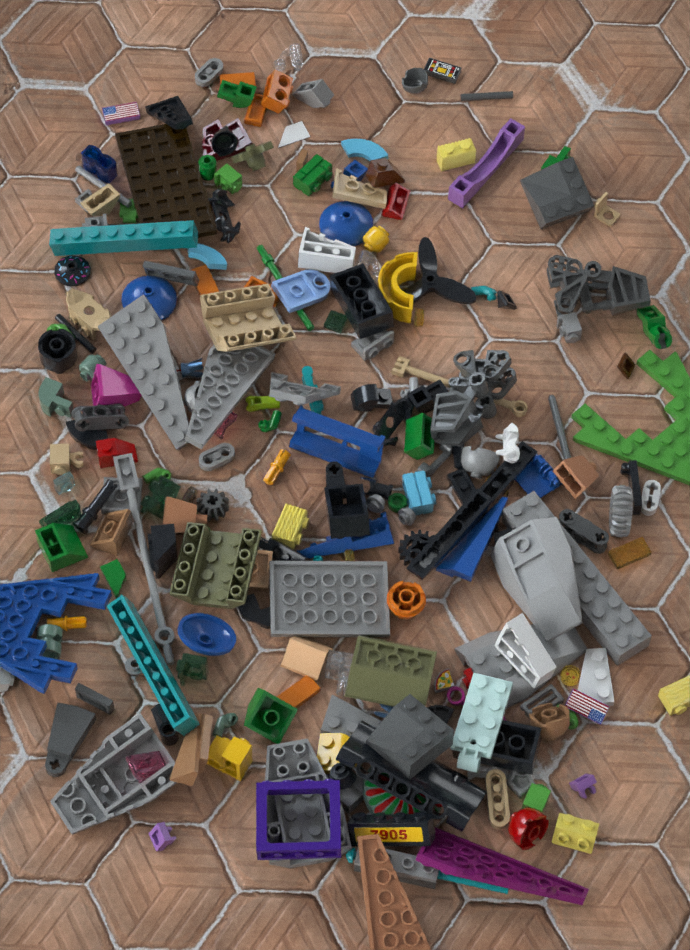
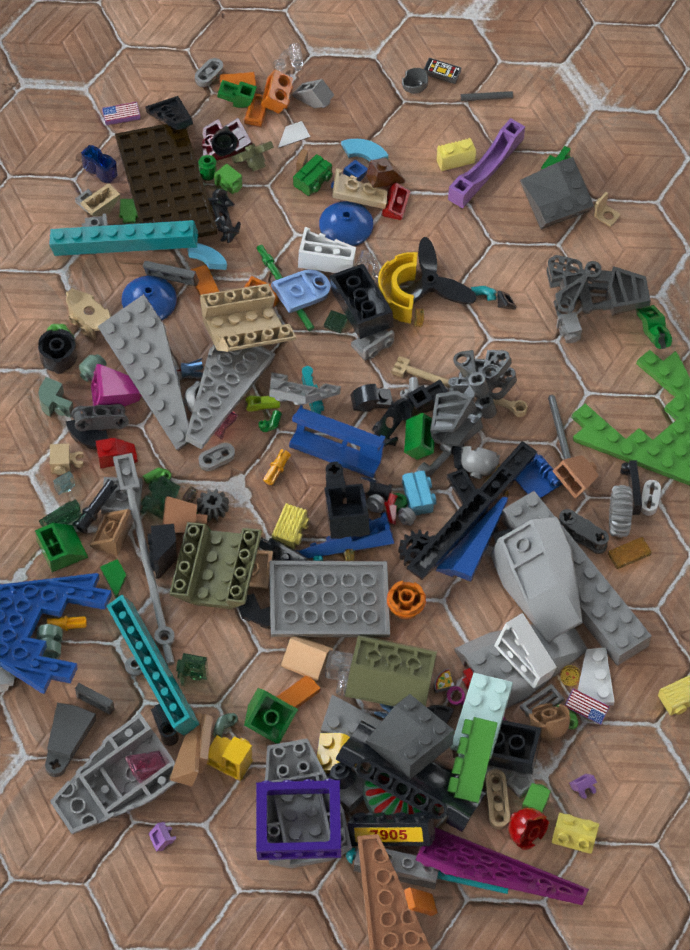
black dish [54,255,91,286] -> none
black bar [55,314,97,354] -> none
light grey bar [75,166,132,208] -> none
blue dish [177,613,236,656] -> none
yellow head [363,226,389,253] -> none
white piece [496,423,520,464] -> none
reddish brown slope [617,353,636,379] -> none
none -> red bar [384,493,397,525]
none -> orange tile [404,887,438,916]
none -> bright green windscreen [447,717,498,803]

